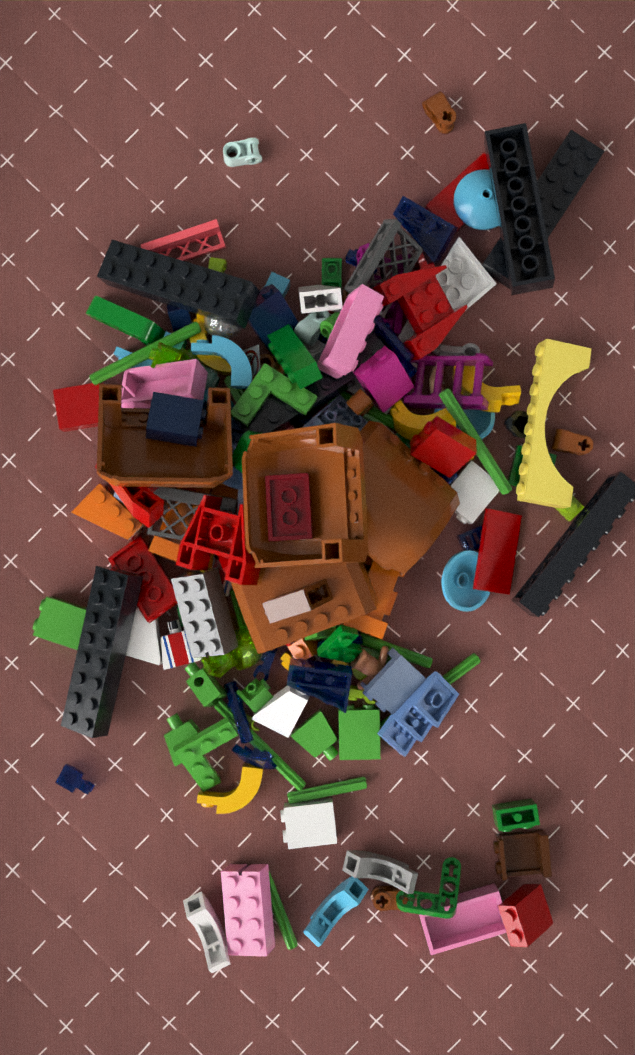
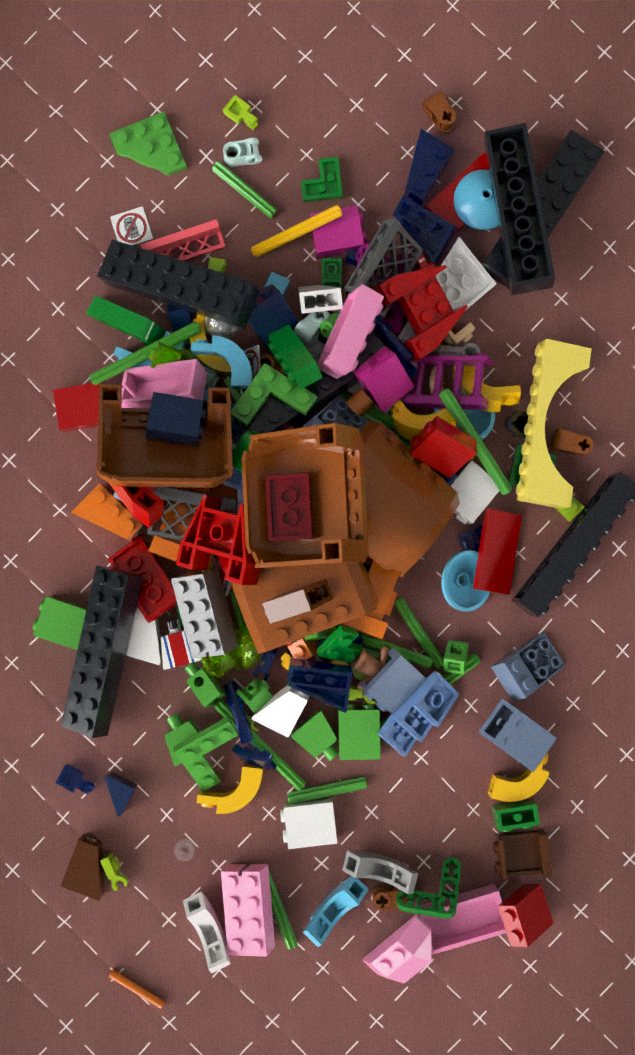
none -> reddish brown slope [61,834,105,901]
none -> lime plate [100,852,129,891]
none -> dark blue slope [104,772,138,817]
none -> bright green plate [109,112,187,176]
none -> orange bar [109,969,165,1009]
none -> clear sticker [110,206,153,245]
none -> clear plate [174,840,195,861]
none -> bright green axle [212,161,277,219]
none -> lime plate [223,95,259,130]
none -> yellow axle [251,205,343,257]
none -> green plate [301,157,343,203]
none -> dark pink brick [310,205,367,259]
none -> bright pink wedge [363,914,432,983]
none -> bright green axle [394,598,444,669]
none -> clear blue wedge [403,129,455,208]
none -> tan bracket [444,322,475,346]
none -> bright green brick [444,640,469,675]
none -> sand blue slope [479,699,557,772]
none -> yellow arch [488,753,550,802]
none -> sand blue slope [491,632,565,701]

